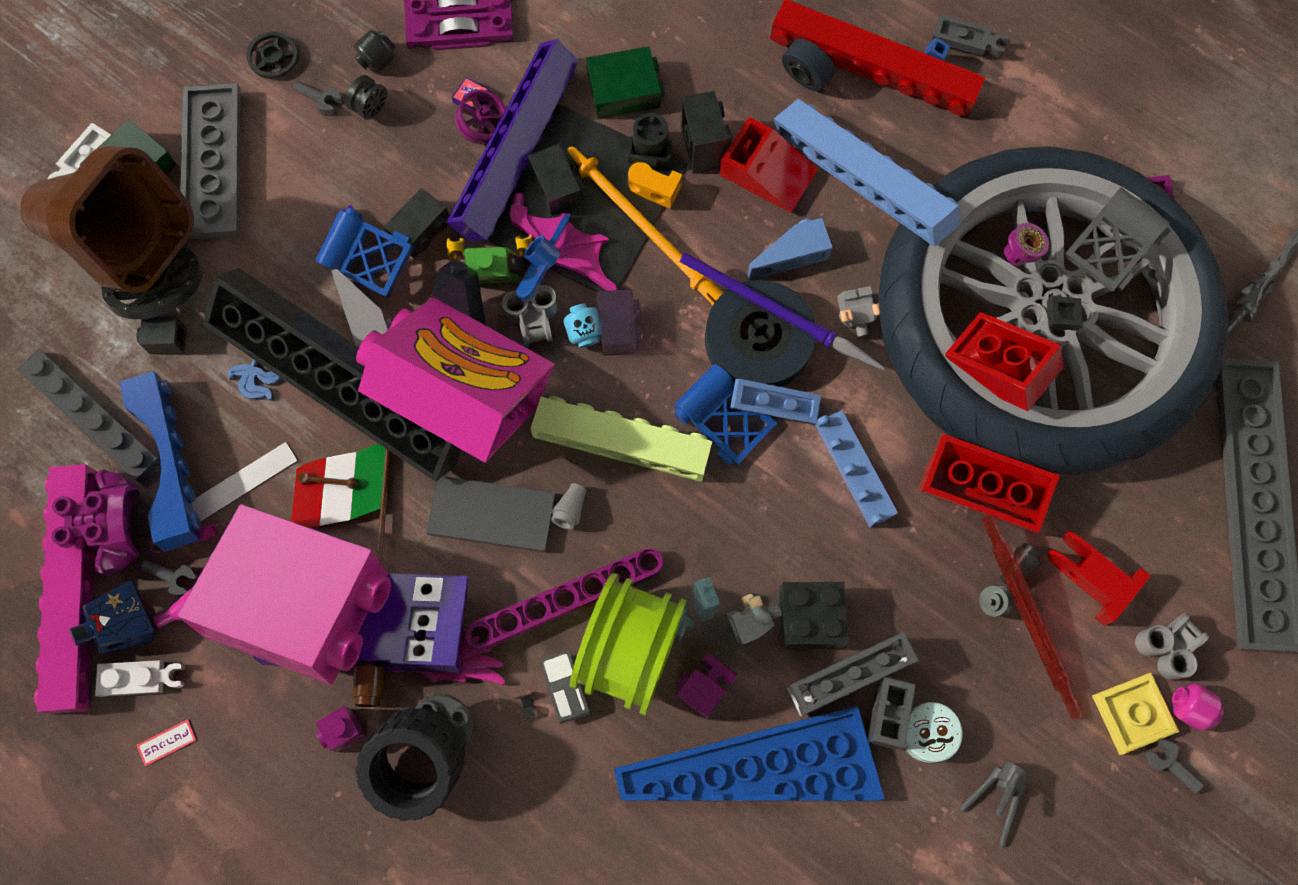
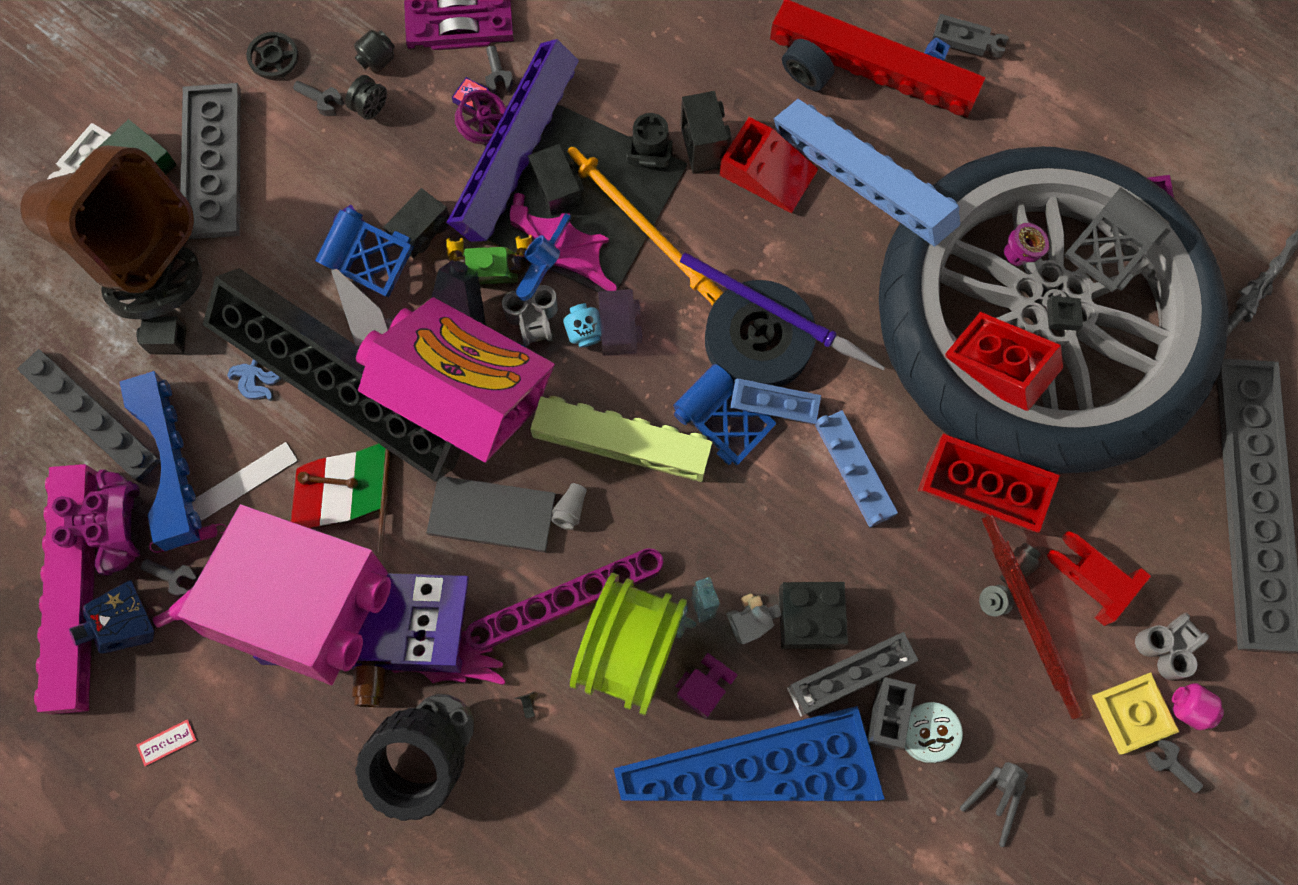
white plate [95,660,186,697] -> none
magenta brick [316,706,366,752] -> none
slope [540,650,590,725] -> none
dark green brick [586,46,665,119] -> none
light orange leg [628,162,682,209] -> none
medium blue slope [747,218,833,280] -> none
light grey piece [837,286,880,337] -> none
none -> dark grey bar [485,46,513,95]

